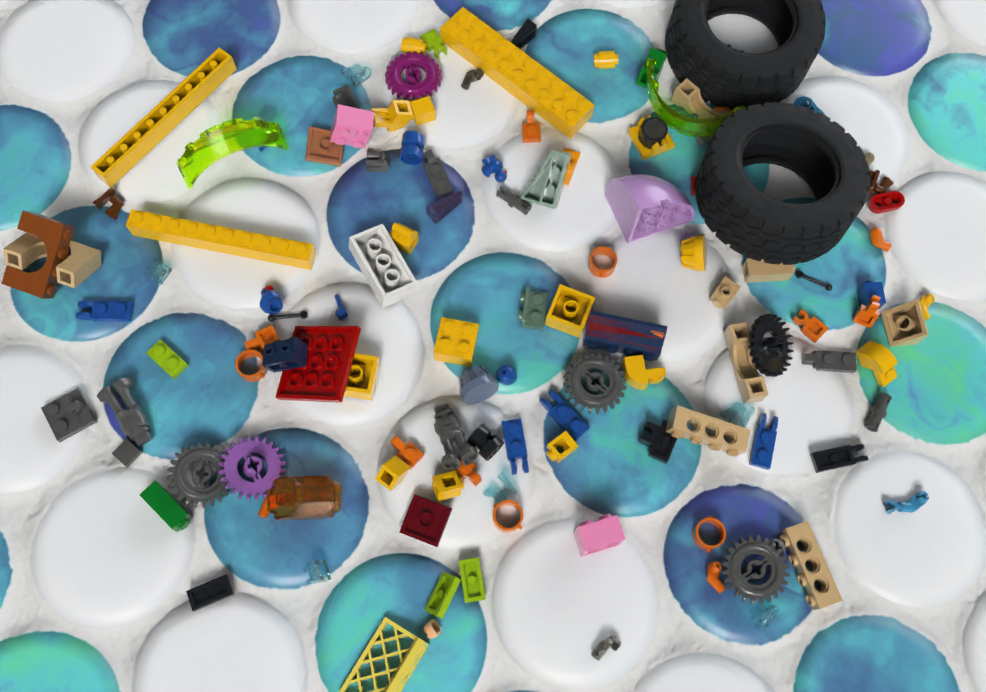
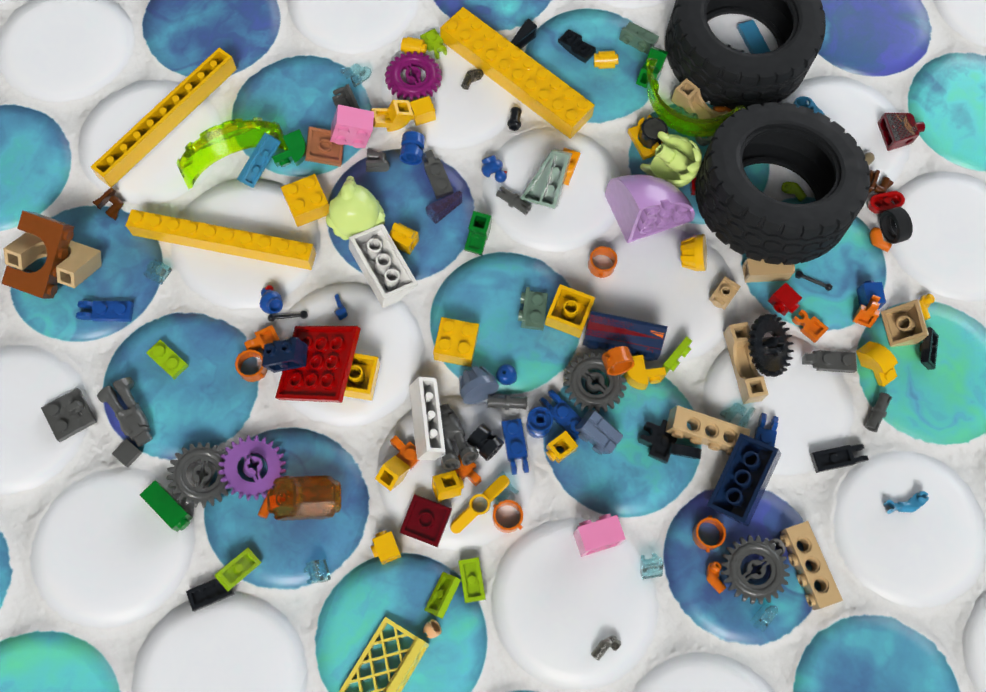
orange plate [522,110,541,143] -> none
none -> lime plate [214,547,262,591]
none -> dark azure tile [237,132,281,188]
none -> green brick [272,129,306,167]
none -> yellow brick [281,174,329,227]
none -> yellowish green piece [326,176,385,240]
none -> yellow brick [370,530,402,565]
none -> white brick [409,377,445,460]
none -> yellow piece [450,475,510,534]
none -> green brick [464,211,492,256]
none -> dark grey pin [487,395,527,410]
none -> black pin [507,107,522,131]
none -> blue wheel [526,407,553,439]
none -> black slope [558,29,596,63]
none -> sand blue brick [575,410,623,455]
none -> orange piece [601,346,635,376]
none -> sand green bracket [619,22,659,54]
none -> yellowish green piece [640,131,702,188]
none -> clear light blue tile [640,553,663,580]
none -> lime plate [661,336,692,374]
none -> black beam [668,444,702,459]
none -> dark blue slope [707,433,781,526]
none -> dark azure tile [737,20,770,54]
none -> red brick [768,283,802,316]
none -> lime arm [781,182,807,201]
none -> dark red torso [878,113,925,151]
none -> black tyre [880,207,913,244]
none -> black plate [920,327,939,370]

